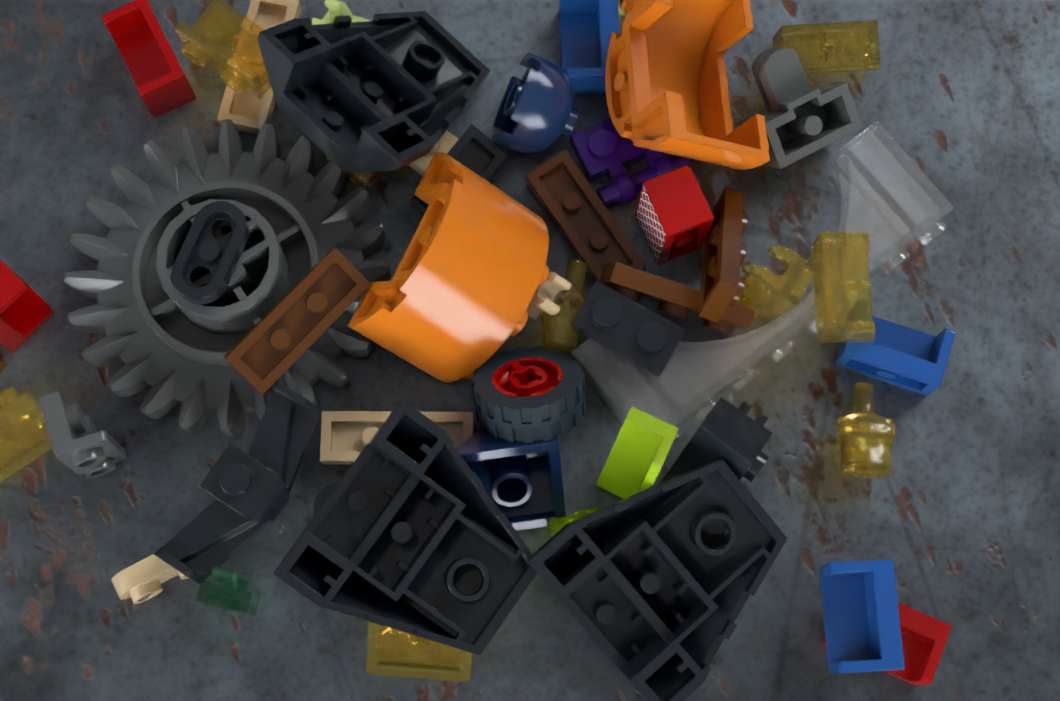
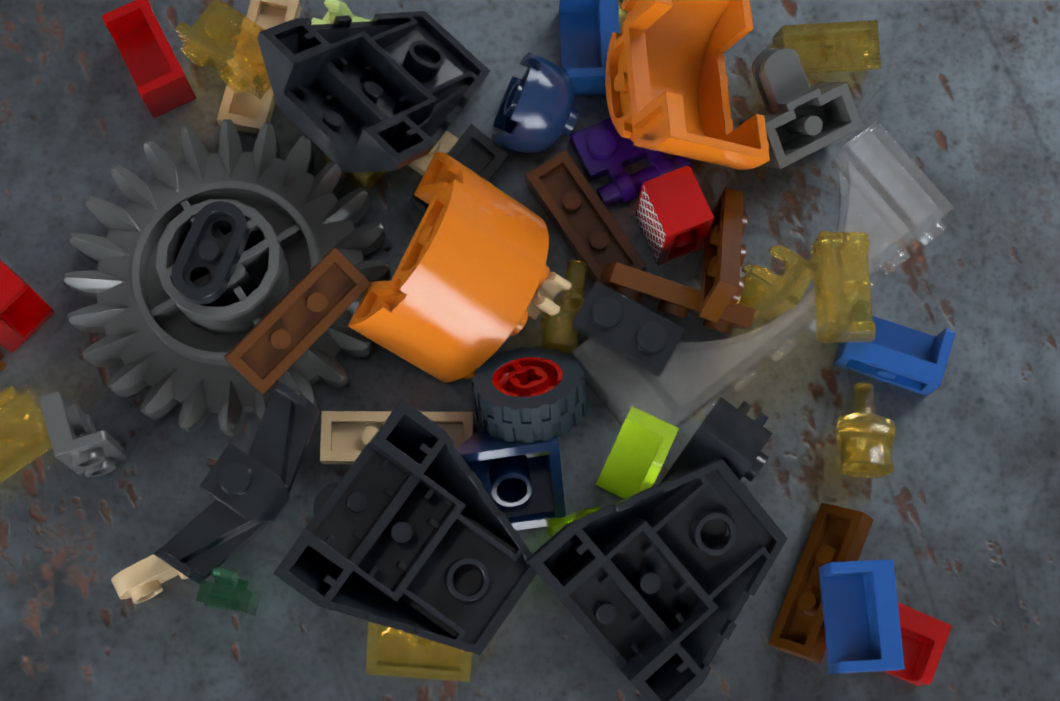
none -> reddish brown plate [768,502,874,664]

